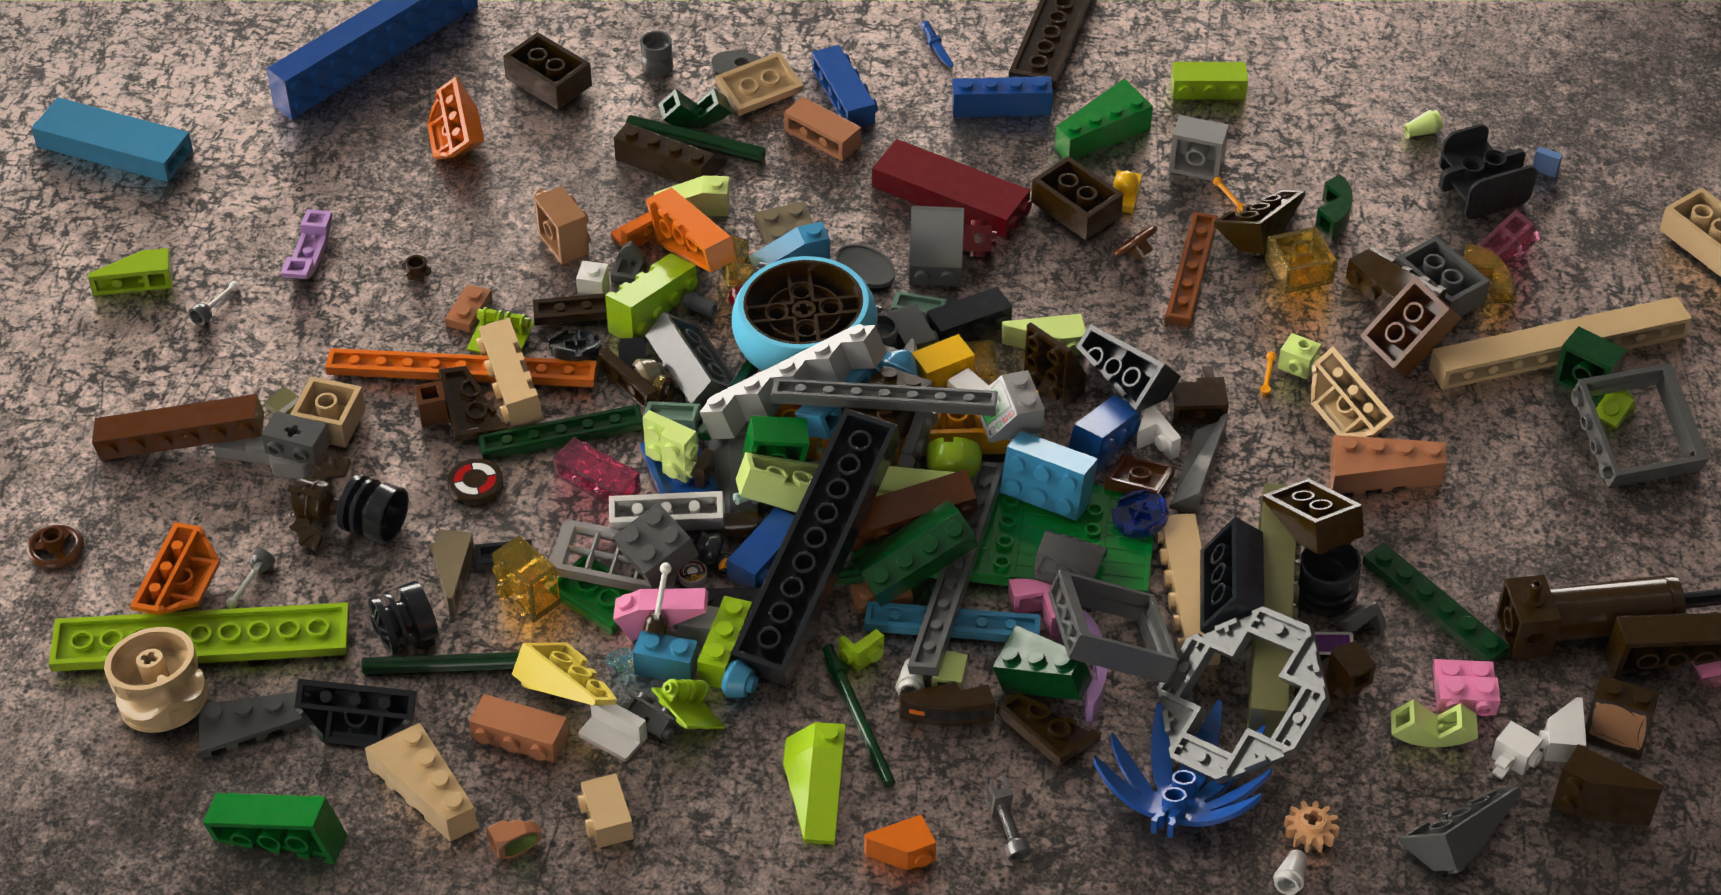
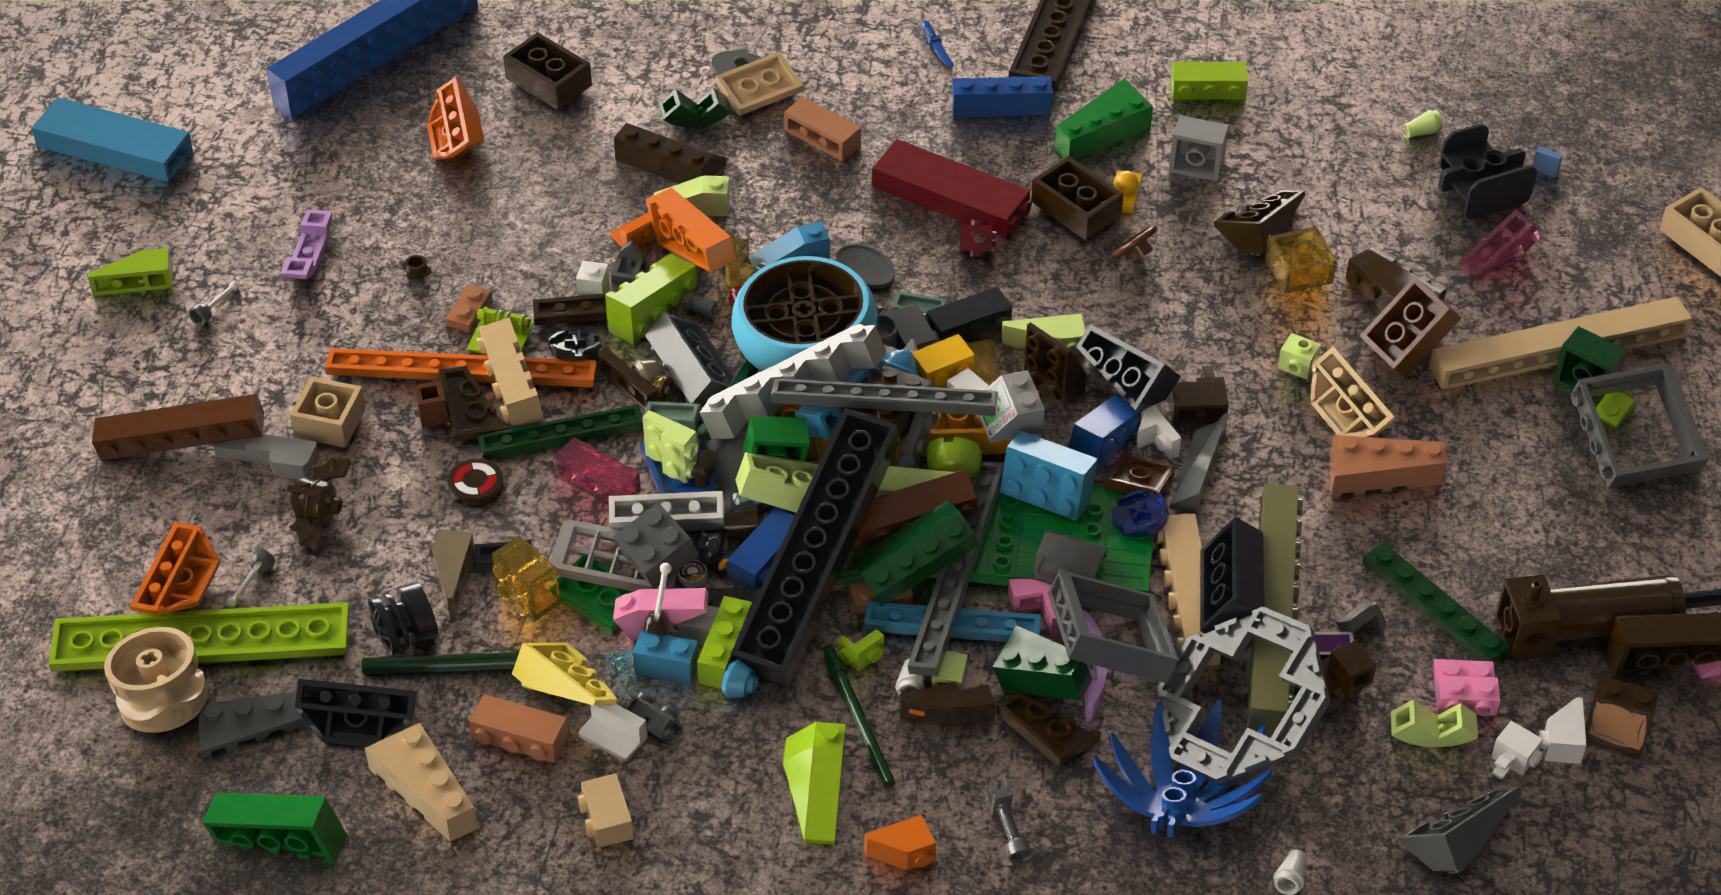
reddish brown piece [26,524,84,569] -> none
dark grey brick [261,411,330,466] -> none
olive tile [264,387,299,414] -> none
black wheel [336,474,409,544] -> none
nougat rock [486,819,542,859] -> none
medium nougat brick [533,186,591,265] -> none
black slope [618,338,646,369] -> none
dark green axle [625,115,766,162] -> none
dark grey wheel [640,31,673,77] -> none
lime hinge [651,679,725,730] -> none
dark tan plate [754,202,813,245] -> none
blue brick [812,45,878,127] -> none
dark grey slope [909,206,964,287] -> none
dark orange tile [1164,212,1219,328] -> none
light orange hinge [1213,177,1246,213] -> none
light orange hinge [1260,351,1277,396] -> none
dark brown slope [1263,478,1364,554] -> none
light nougat gear [1284,800,1340,853] -> none
black wheel [1298,544,1361,616] -> none
dark green brick [1315,174,1353,241] -> none
dark grey brick [1396,236,1490,317] -> none
clear yellow brick [1464,244,1517,303] -> none
dark brown slope [1552,744,1664,826] -> none

